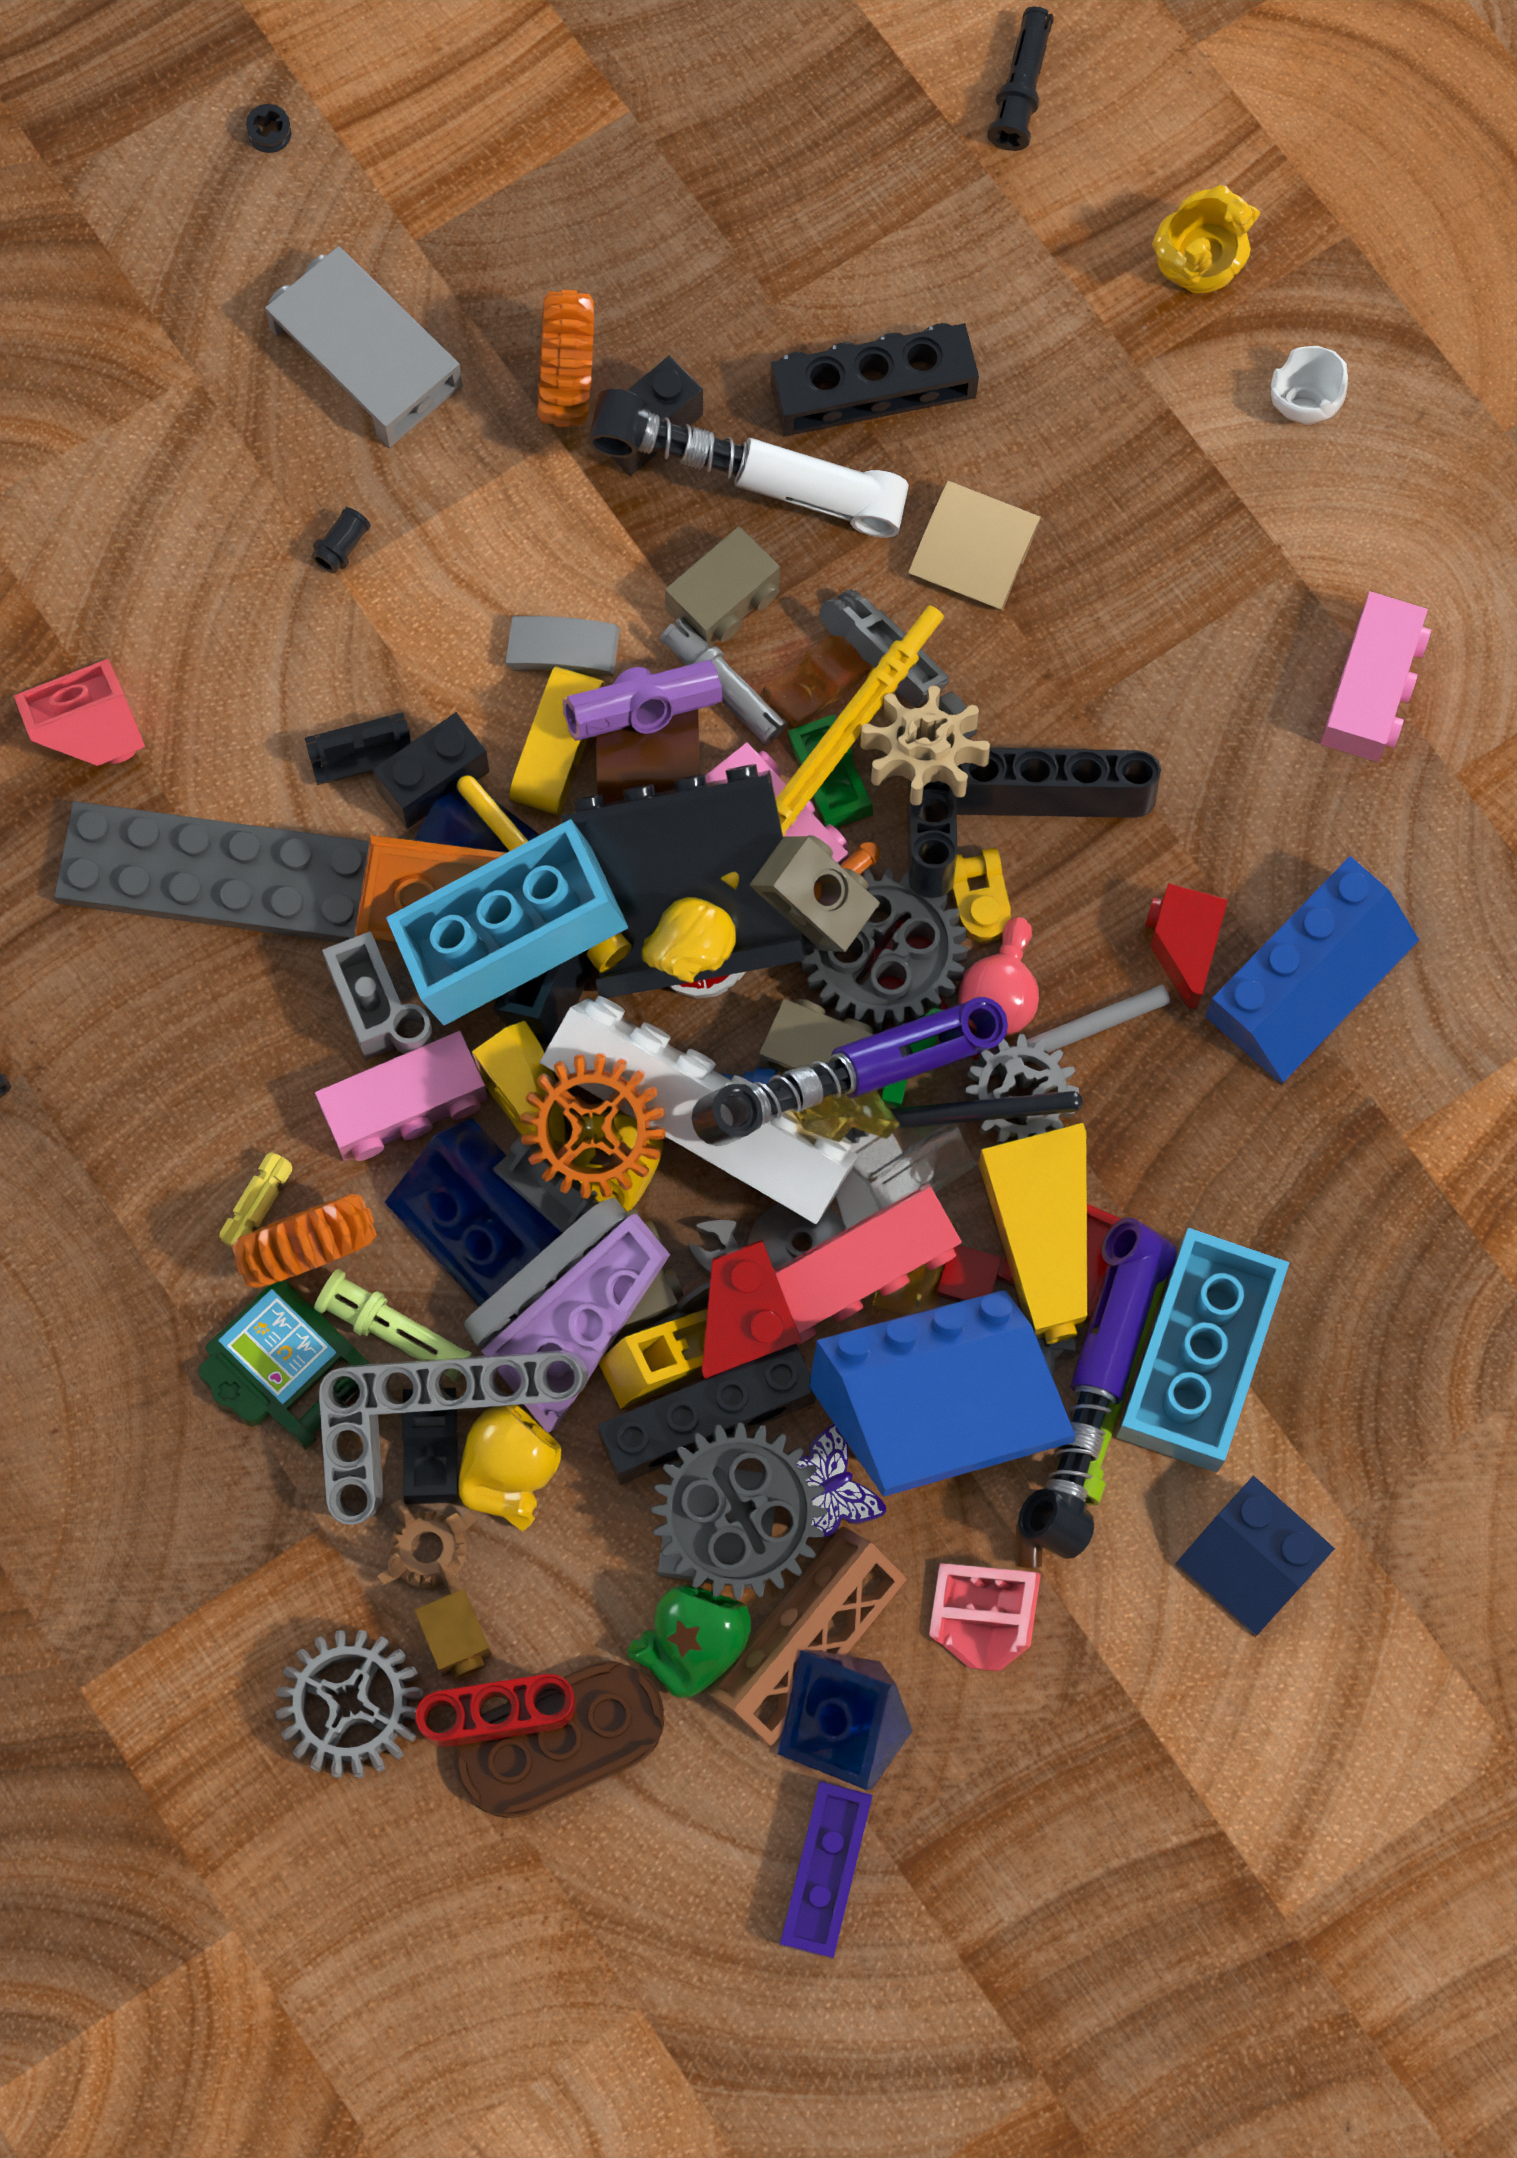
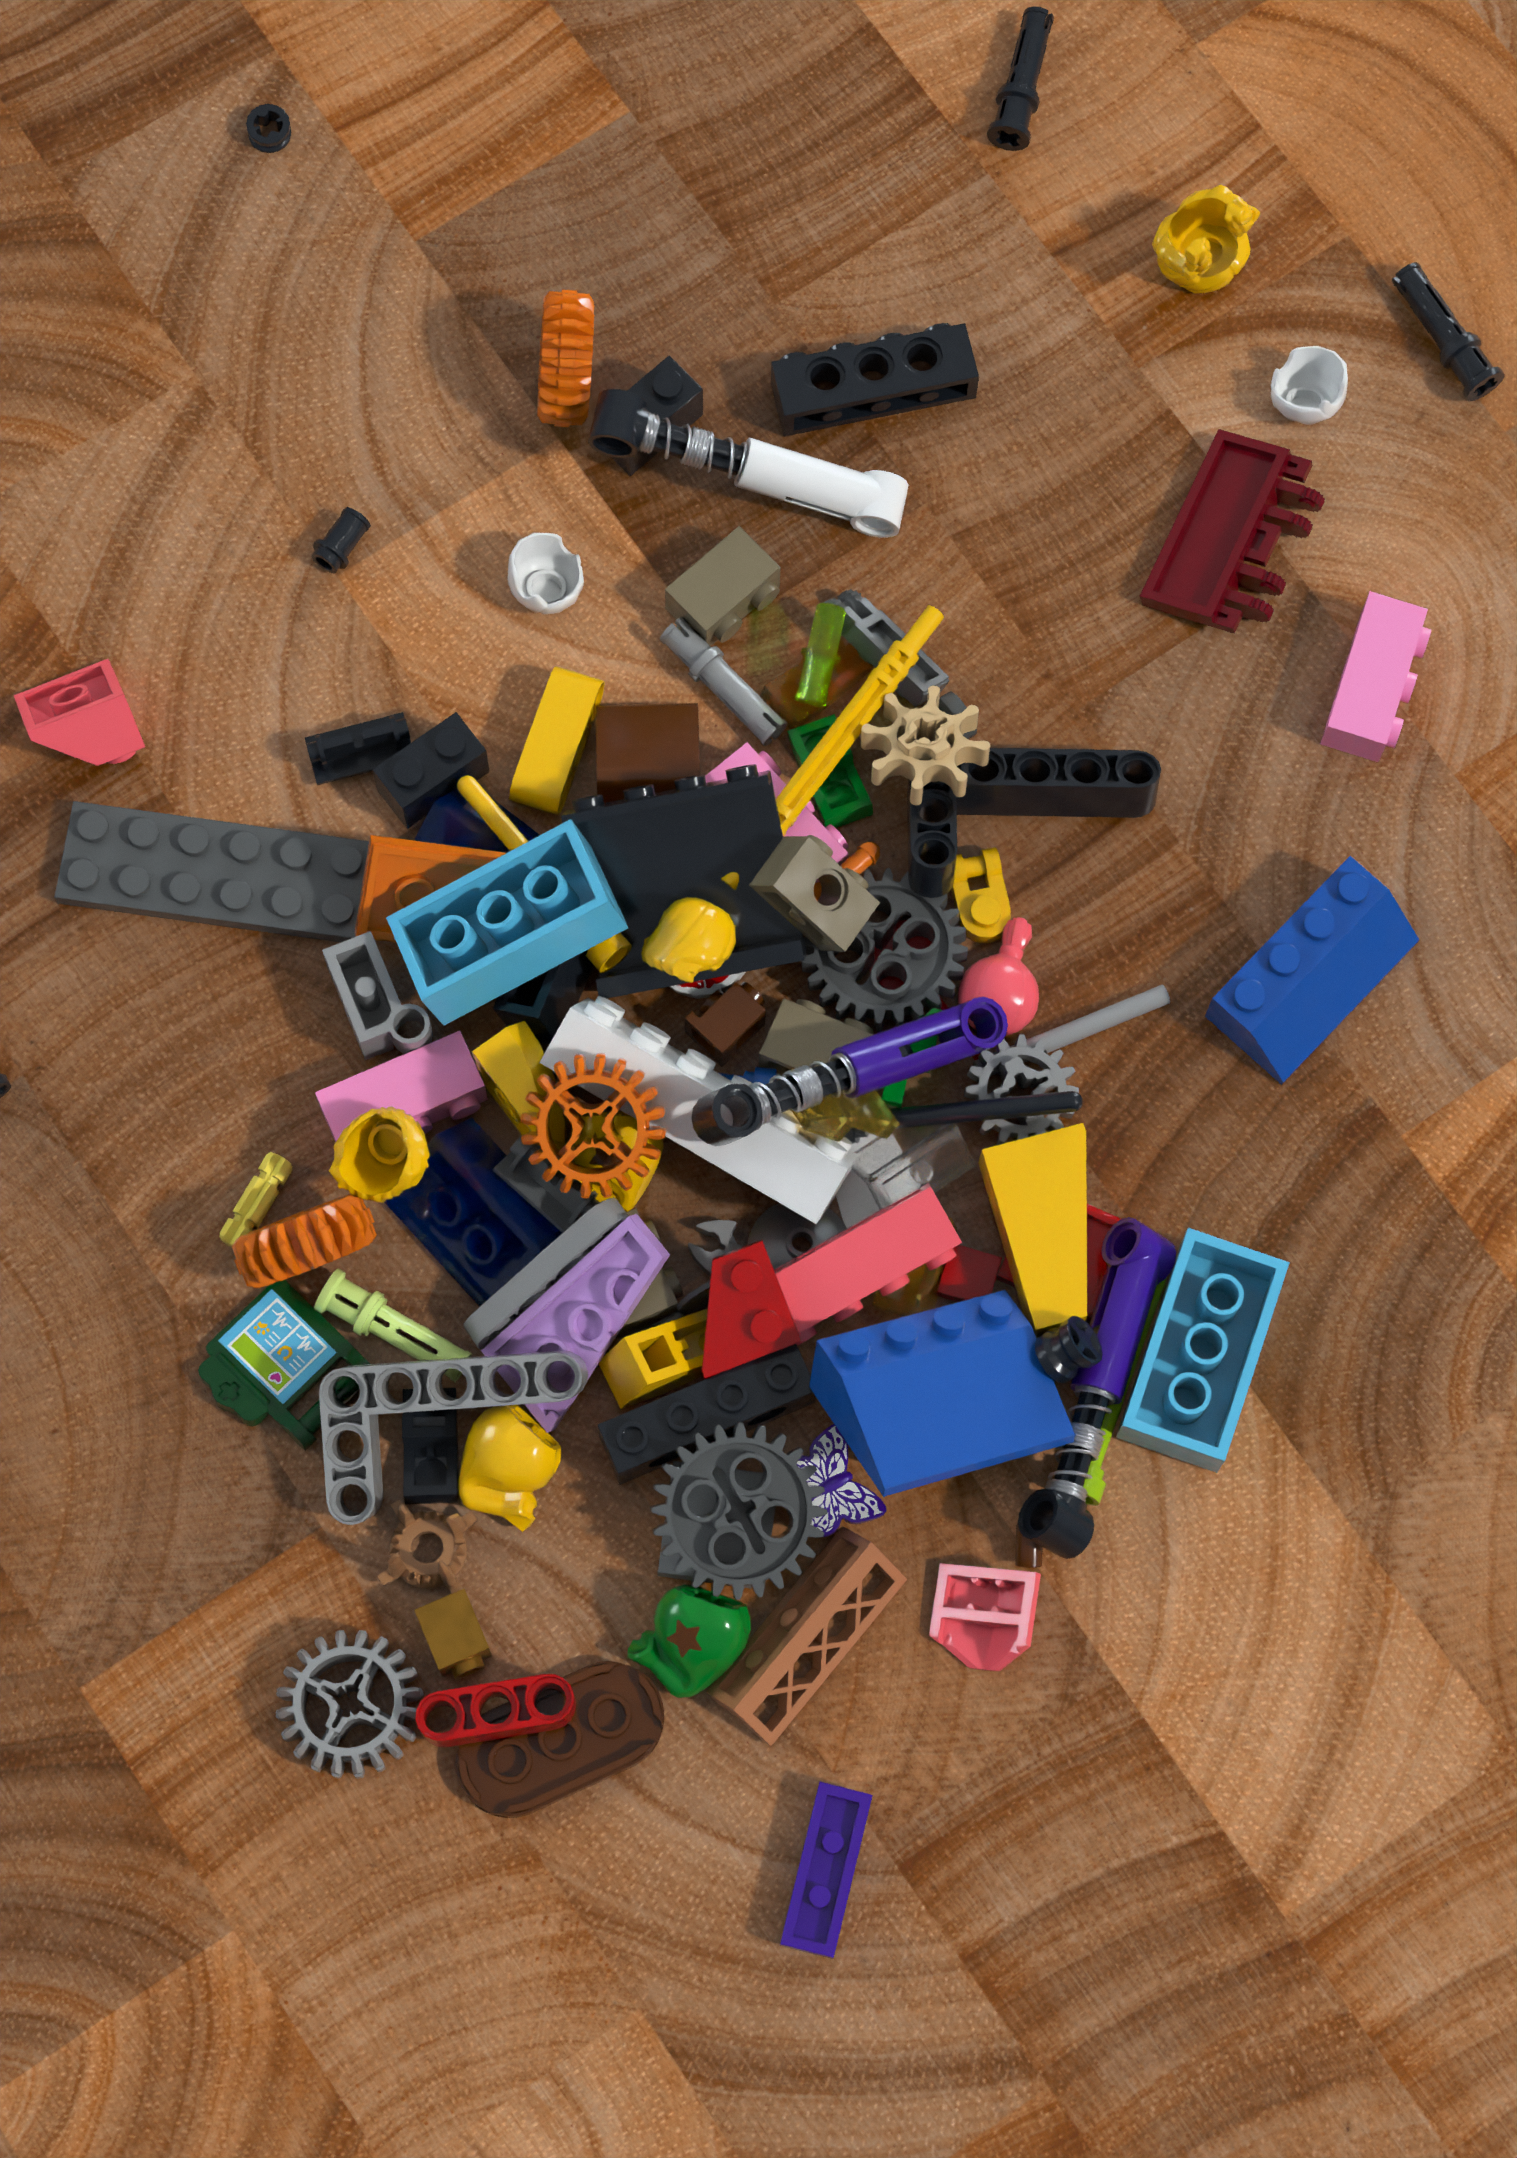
light grey panel [265,246,463,448] -> none
light grey slope [506,616,620,676] -> none
medium lavender piece [563,660,722,741] -> none
clear blue slope [778,1649,913,1790] -> none
tan slope [908,481,1041,610] -> none
red slope [1145,883,1228,1009] -> none
dark blue slope [1175,1475,1335,1637] -> none
none -> yellow hair [329,1106,430,1203]
none -> white hair [507,532,584,614]
none -> reddish brown brick [685,982,766,1067]
none -> clear neon green axle [795,603,846,707]
none -> black wheel [1035,1316,1103,1383]
none -> dark red hinge [1140,429,1325,634]
none -> black pin [1392,262,1505,401]

